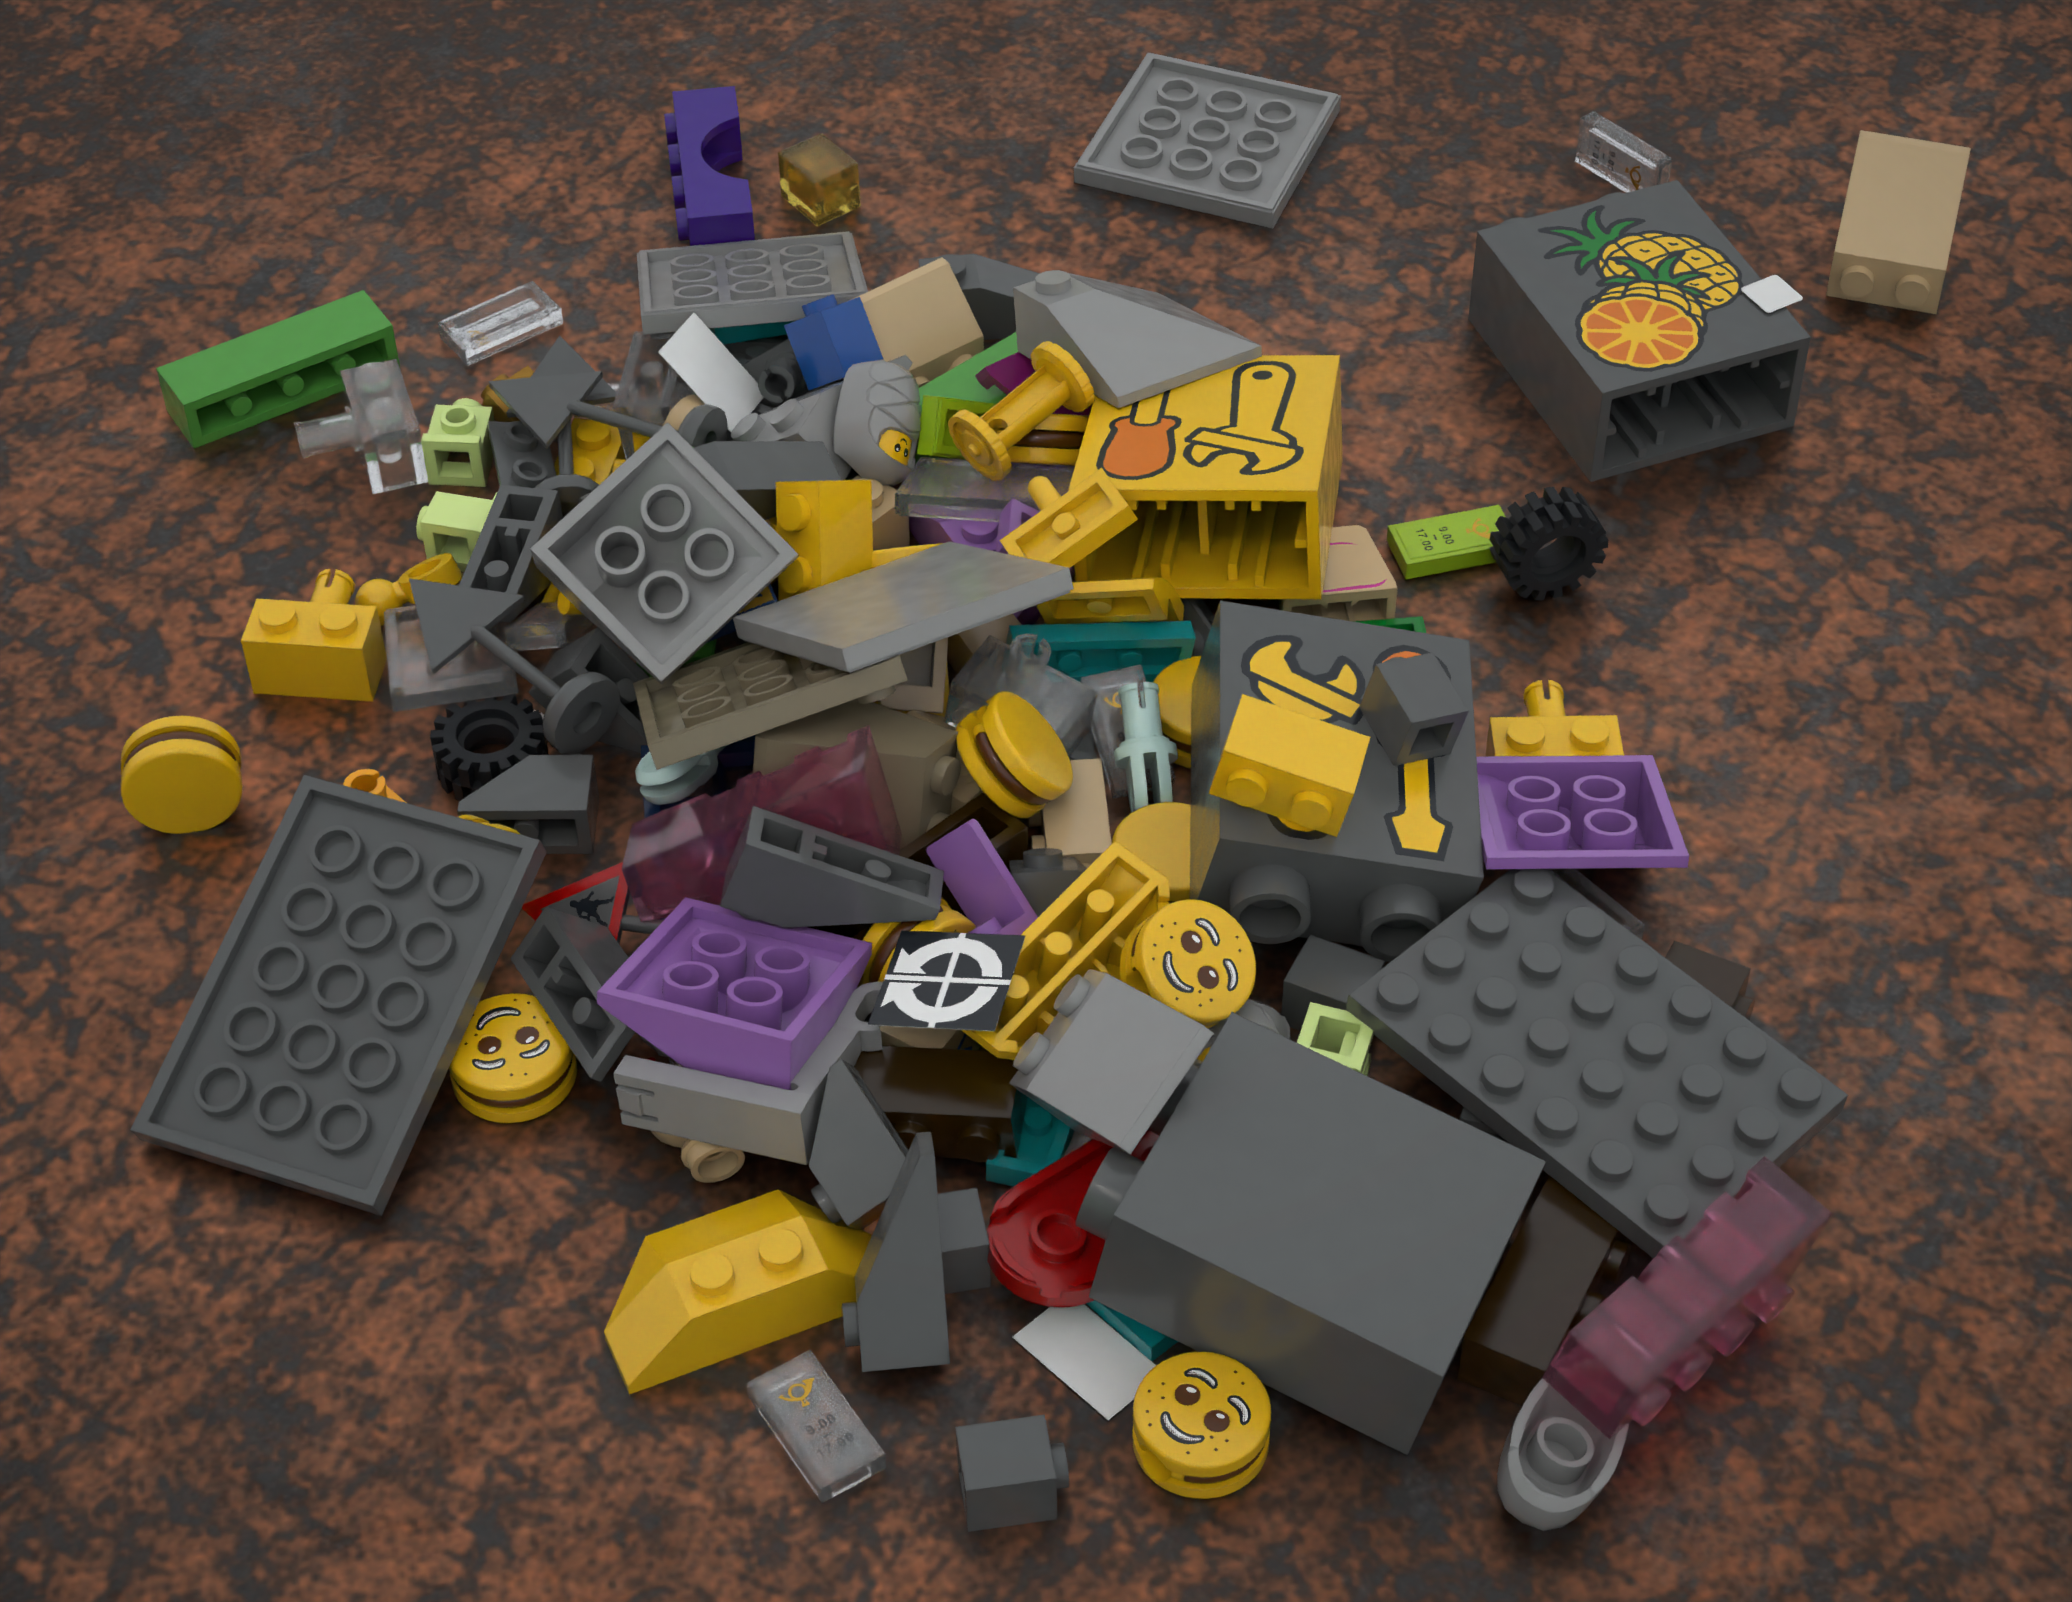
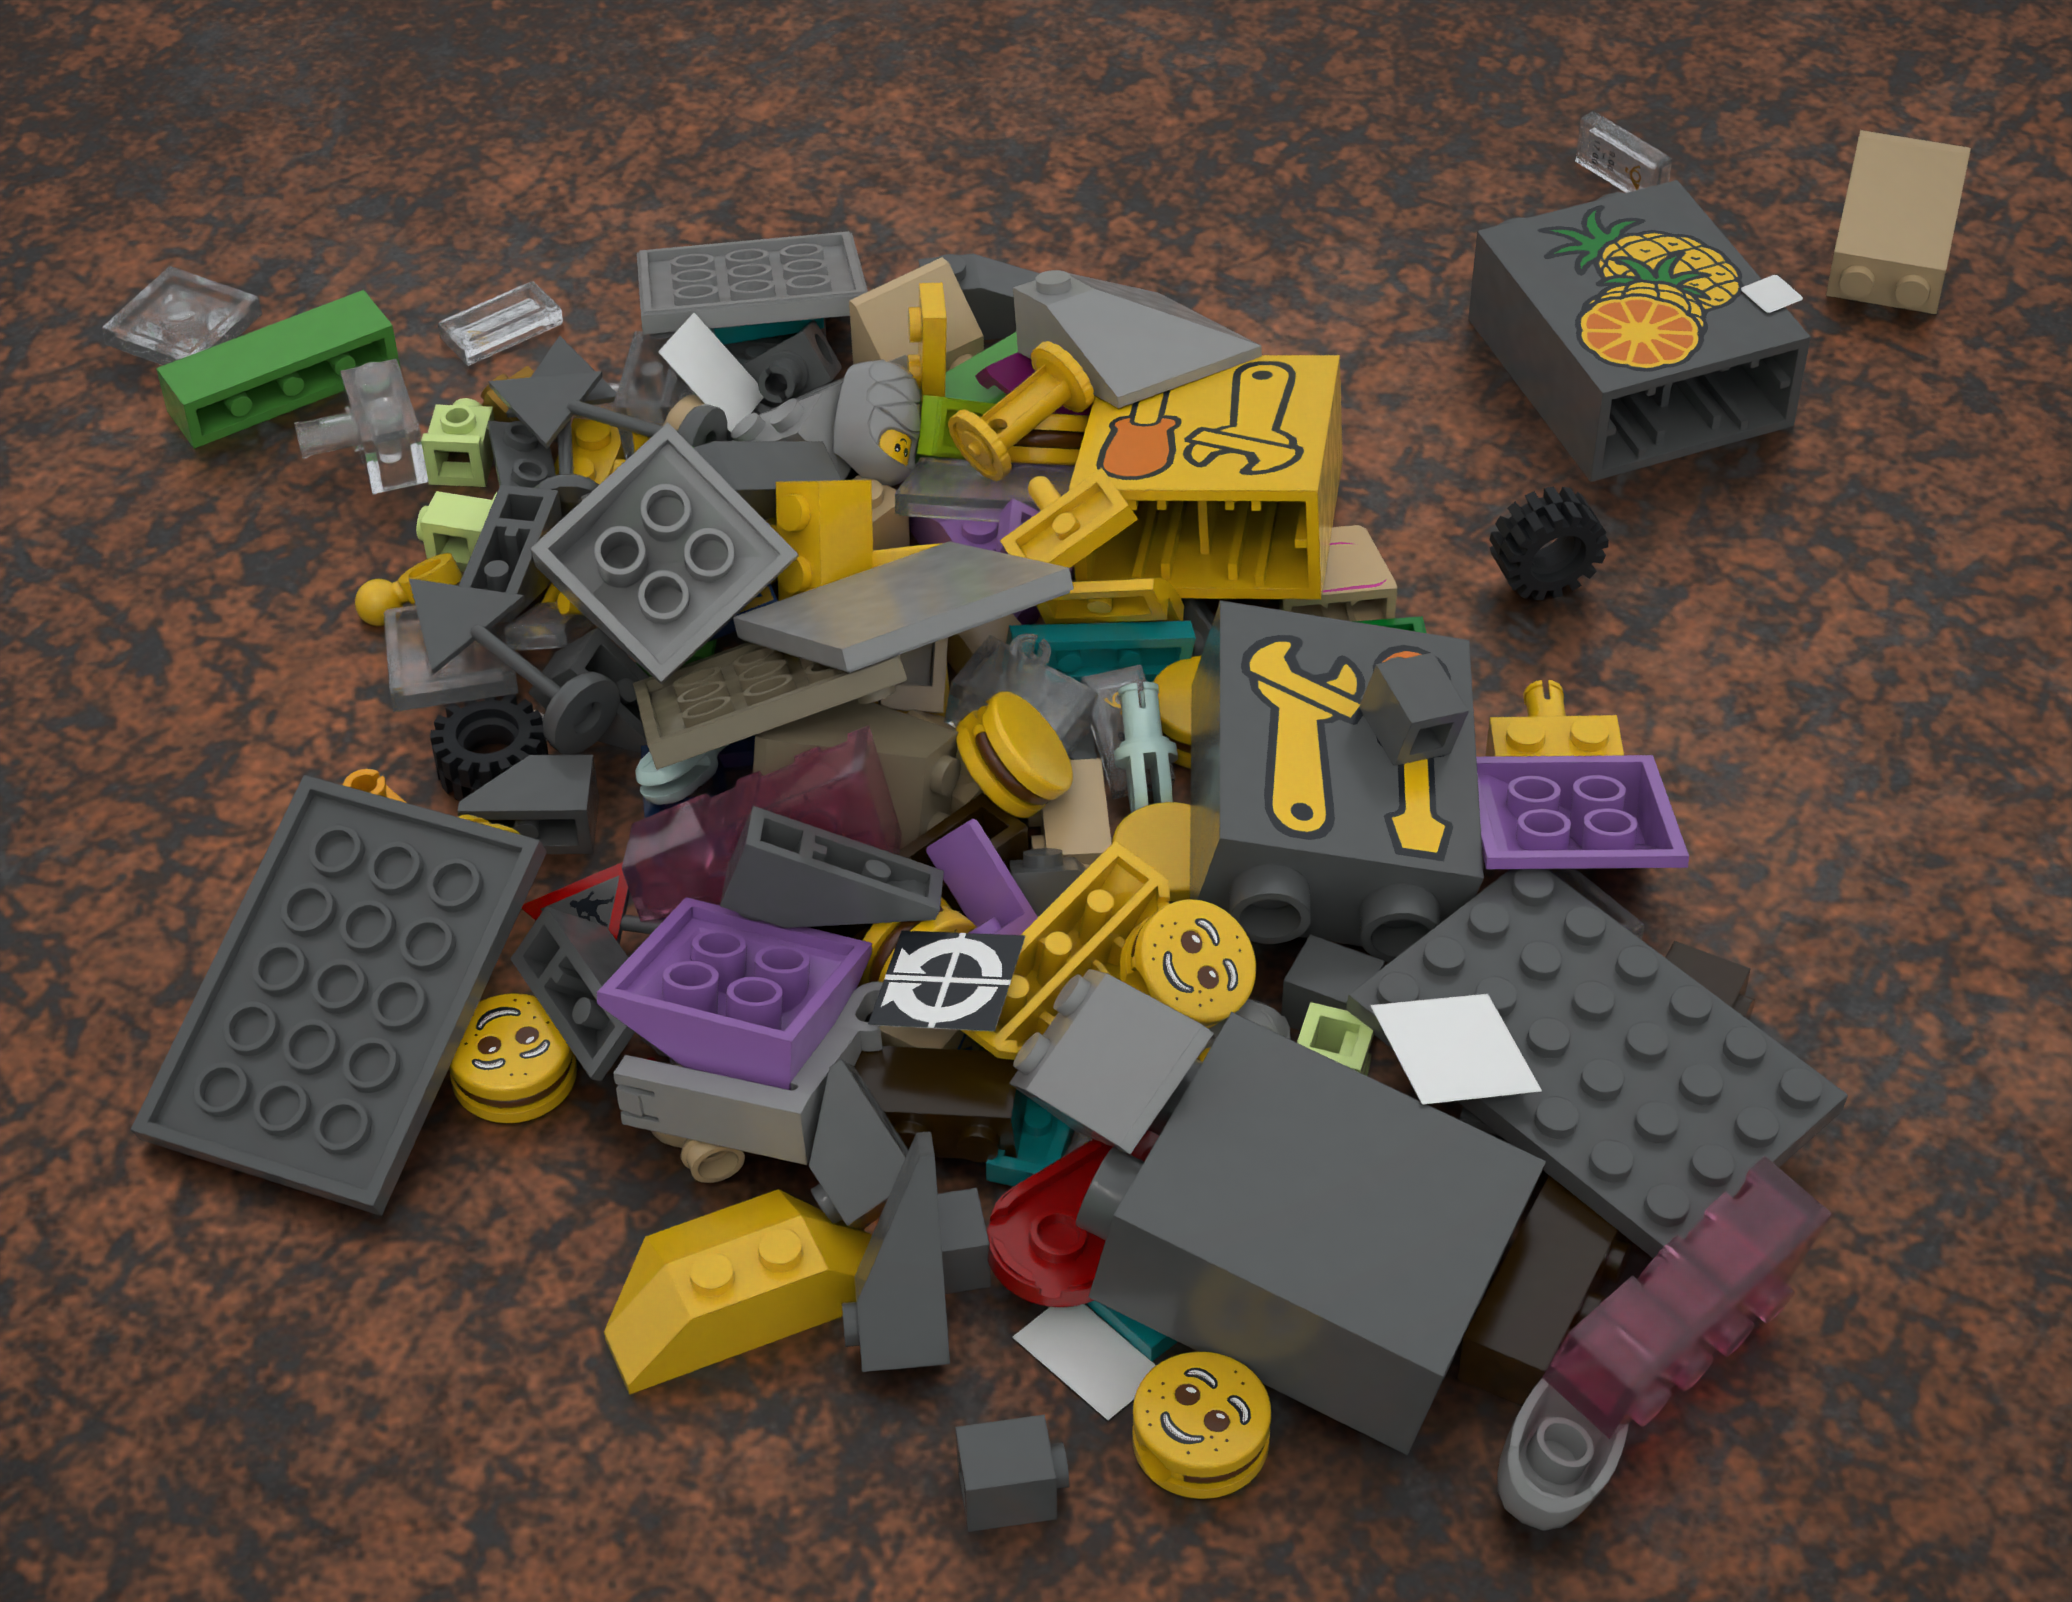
yellow head [121,716,242,834] -> none
yellow brick [241,569,387,702] -> none
dark purple arch [664,86,755,246] -> none
clear tile [747,1350,886,1503] -> none
clear yellow brick [778,133,861,226] -> none
blue brick [784,294,884,390] -> none
light grey tile [1074,53,1341,229] -> none
yellow brick [1208,694,1370,837] -> none
lime tile [1386,505,1506,580] -> none
none -> clear plate [102,266,262,365]
none -> yellow plate [907,282,947,411]
none -> white sticker [1370,994,1542,1105]

